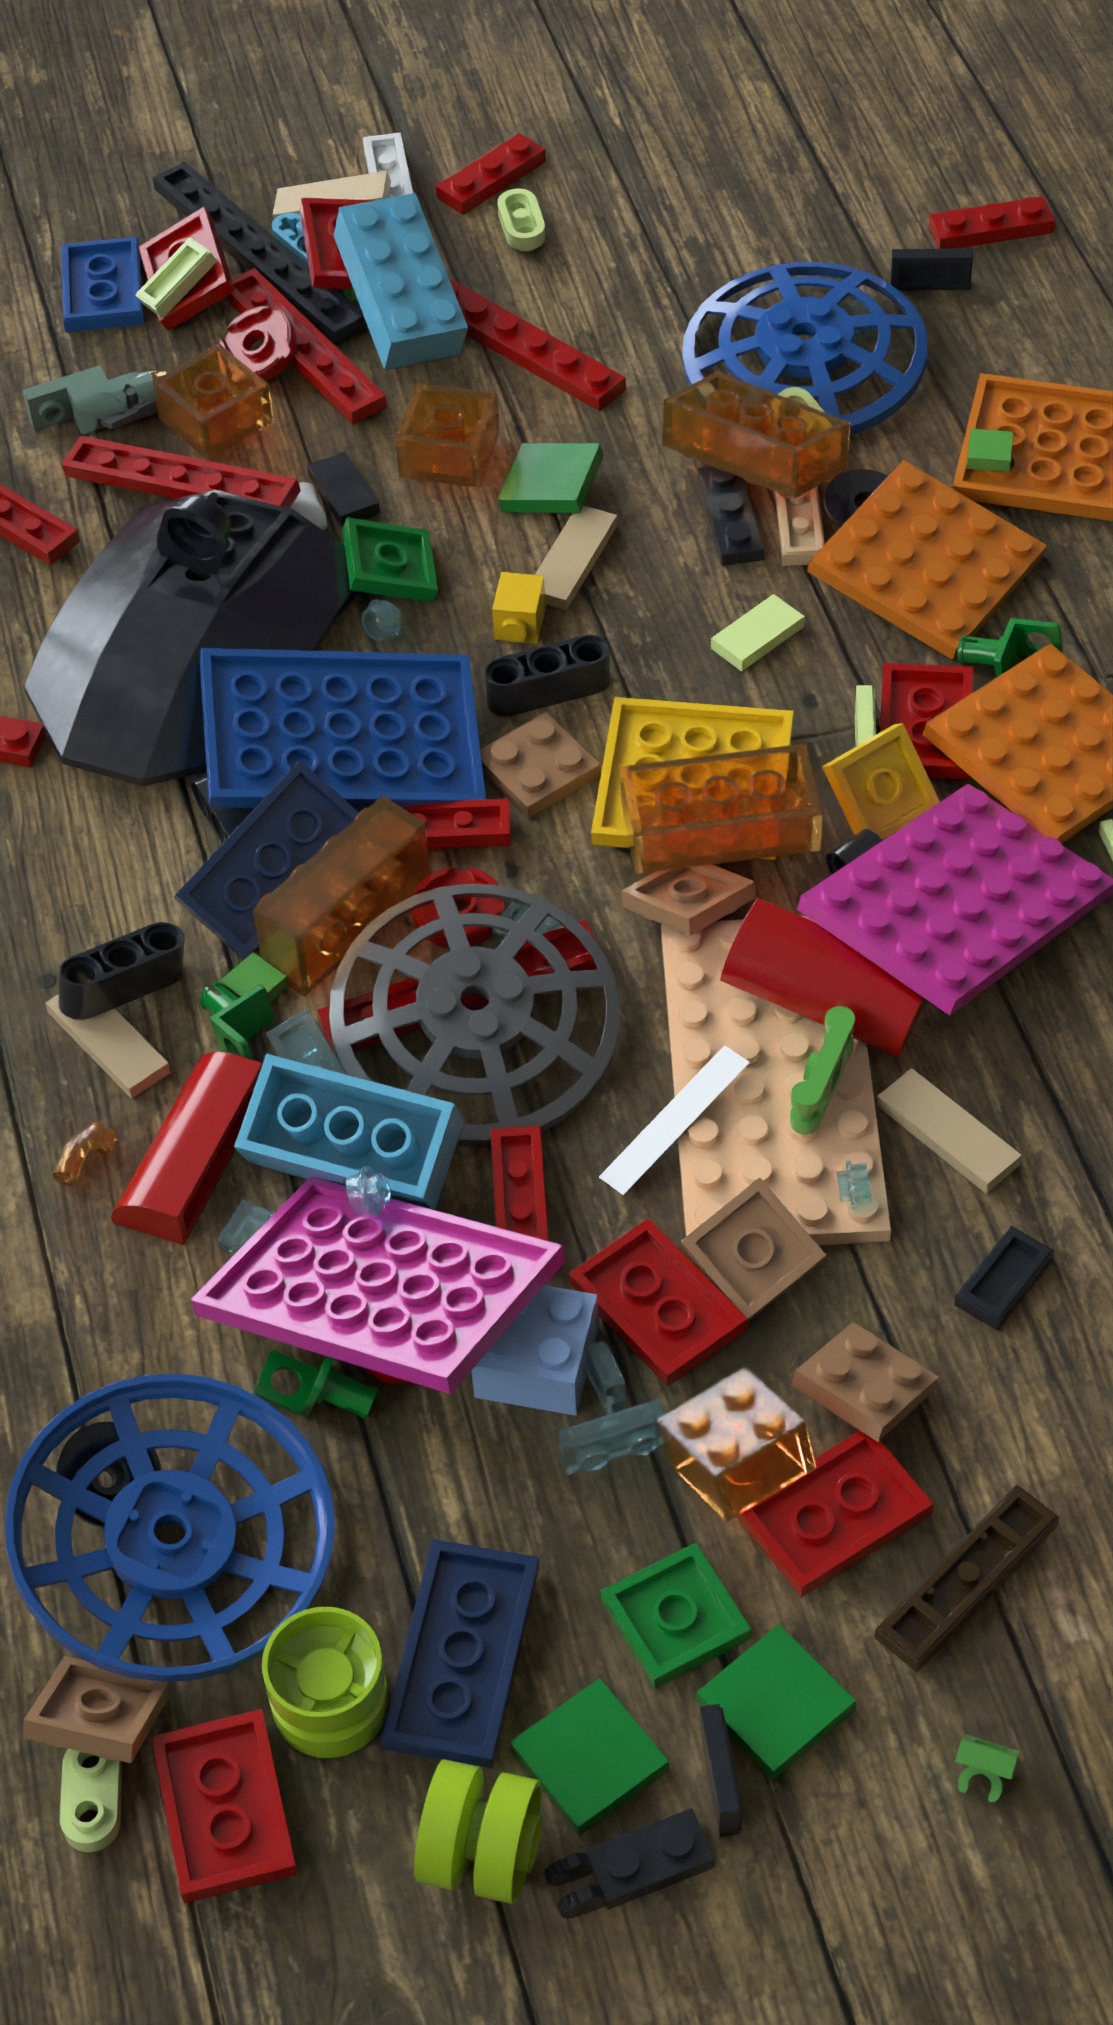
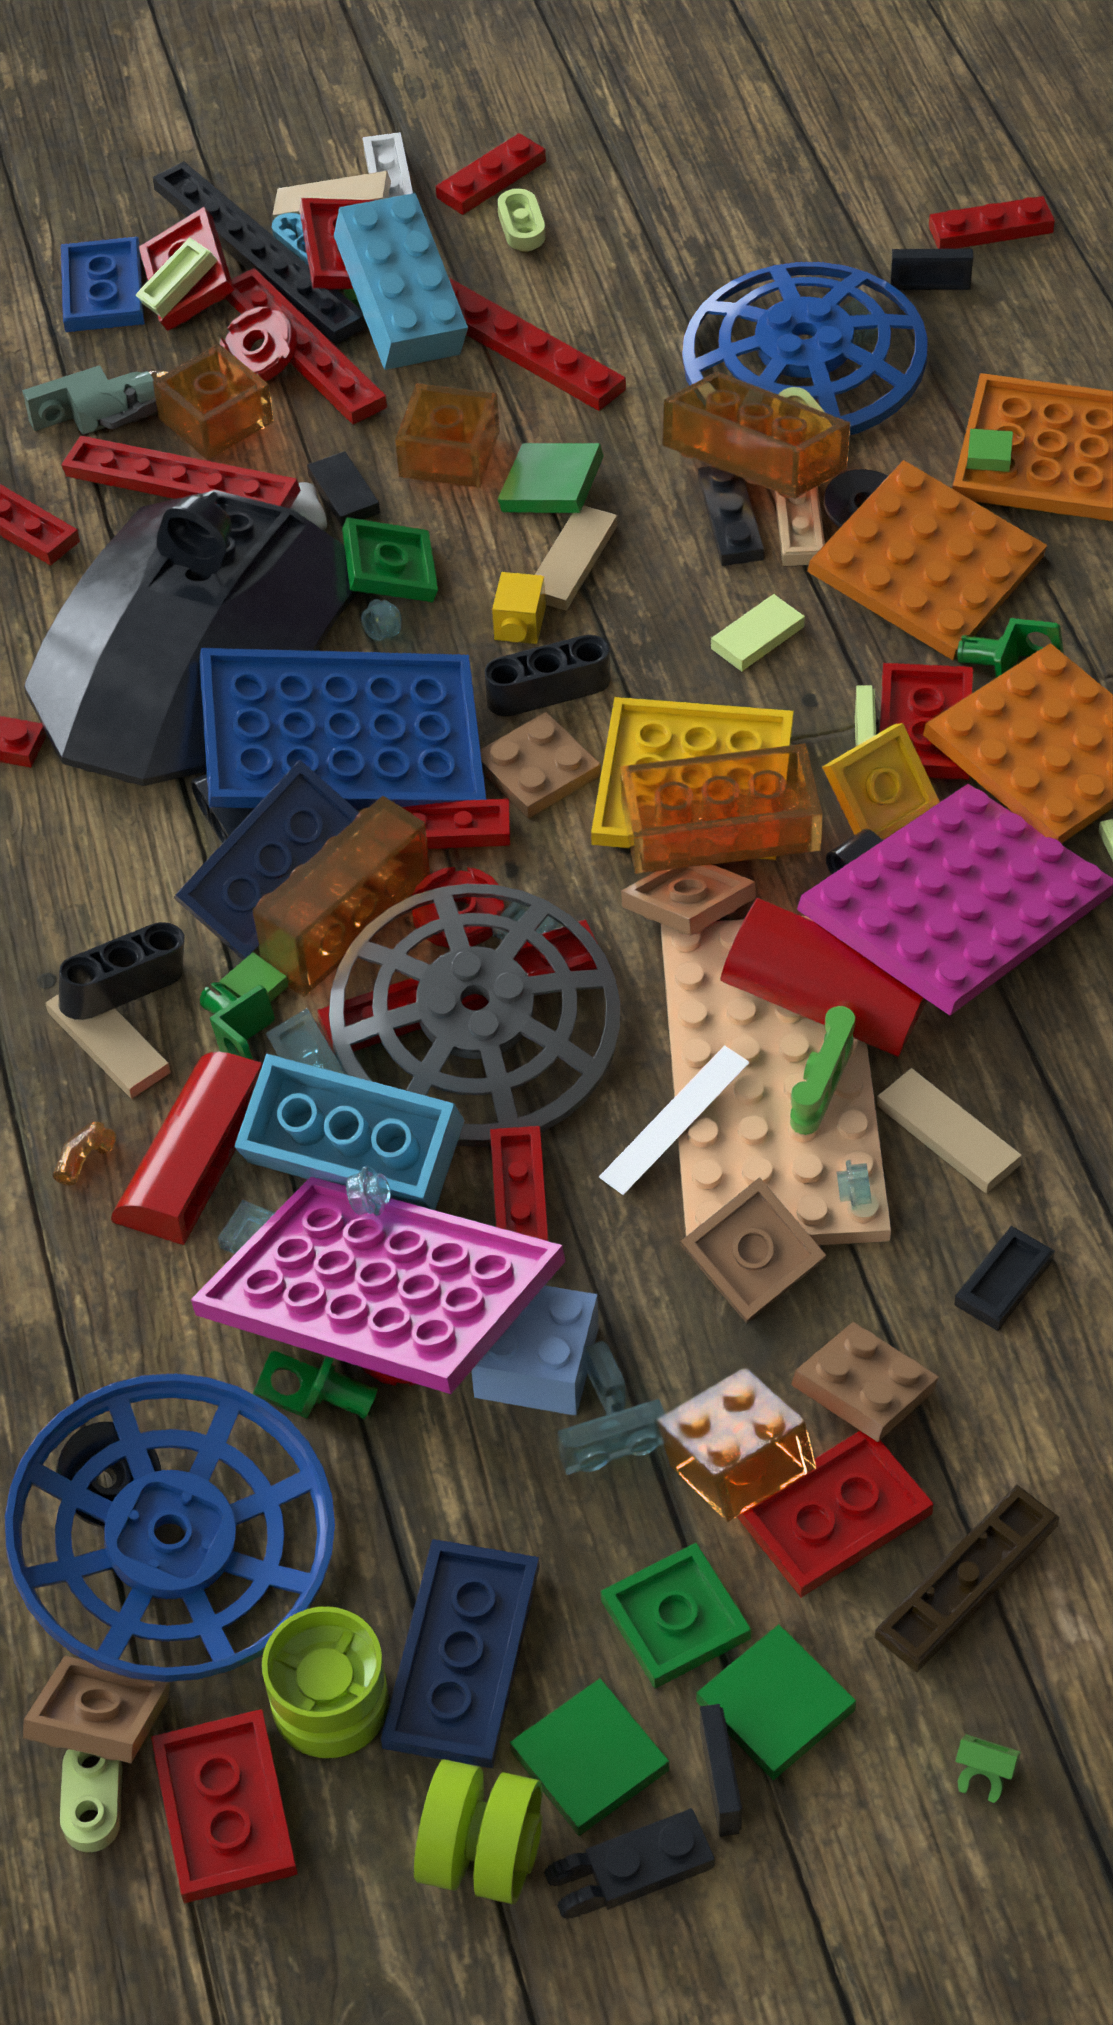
red plate [569,1218,748,1387] -> none

